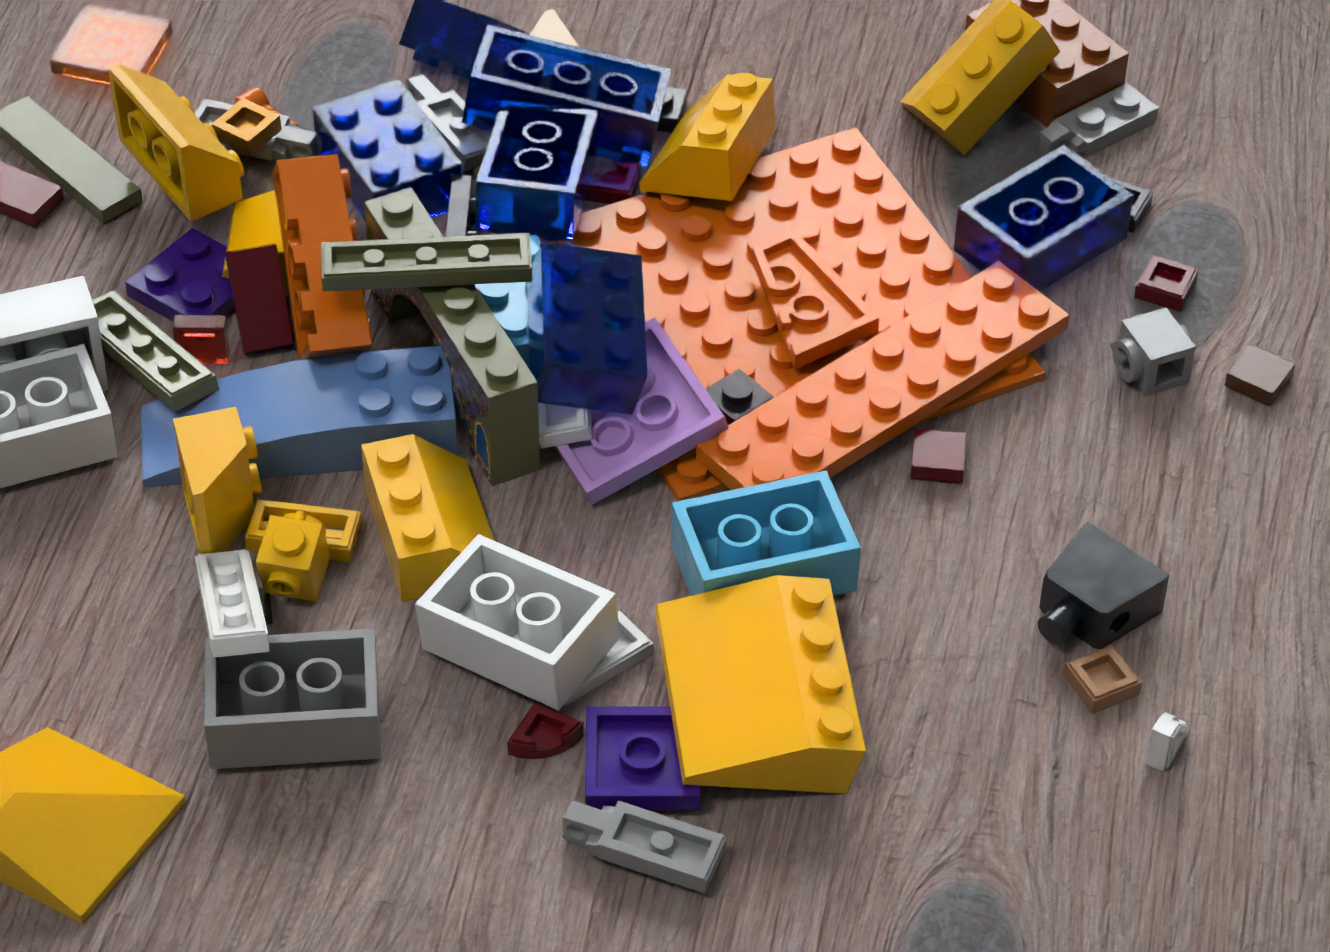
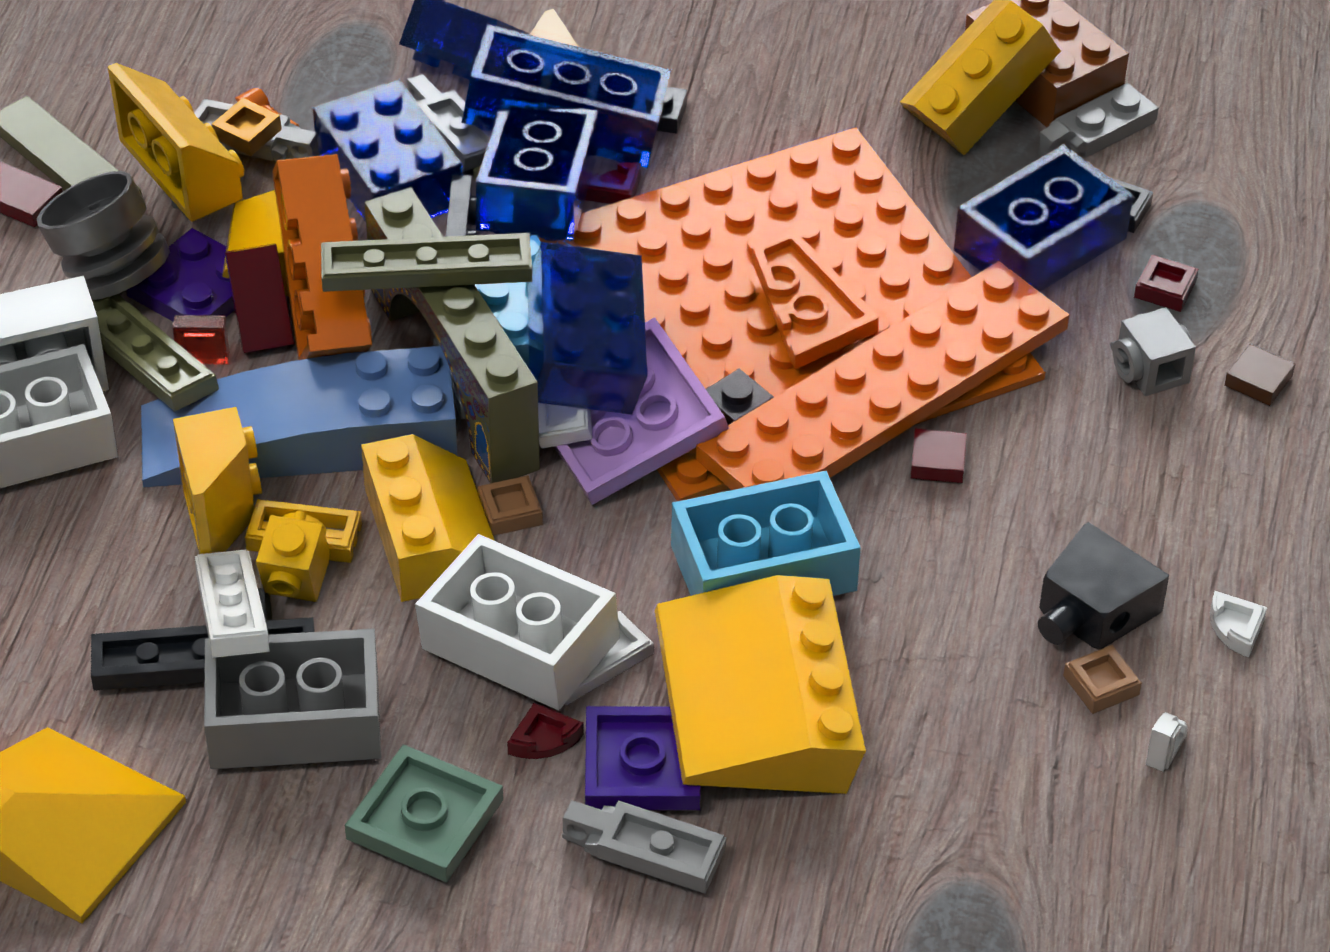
clear orange tile [50,4,173,84] -> none
yellow slope [639,73,776,201] -> none
none -> flat silver wheel [37,171,170,300]
none -> black plate [91,617,315,691]
none -> sand green plate [345,744,503,883]
none -> medium nougat tile [477,475,543,536]
none -> white tile [1210,591,1267,657]

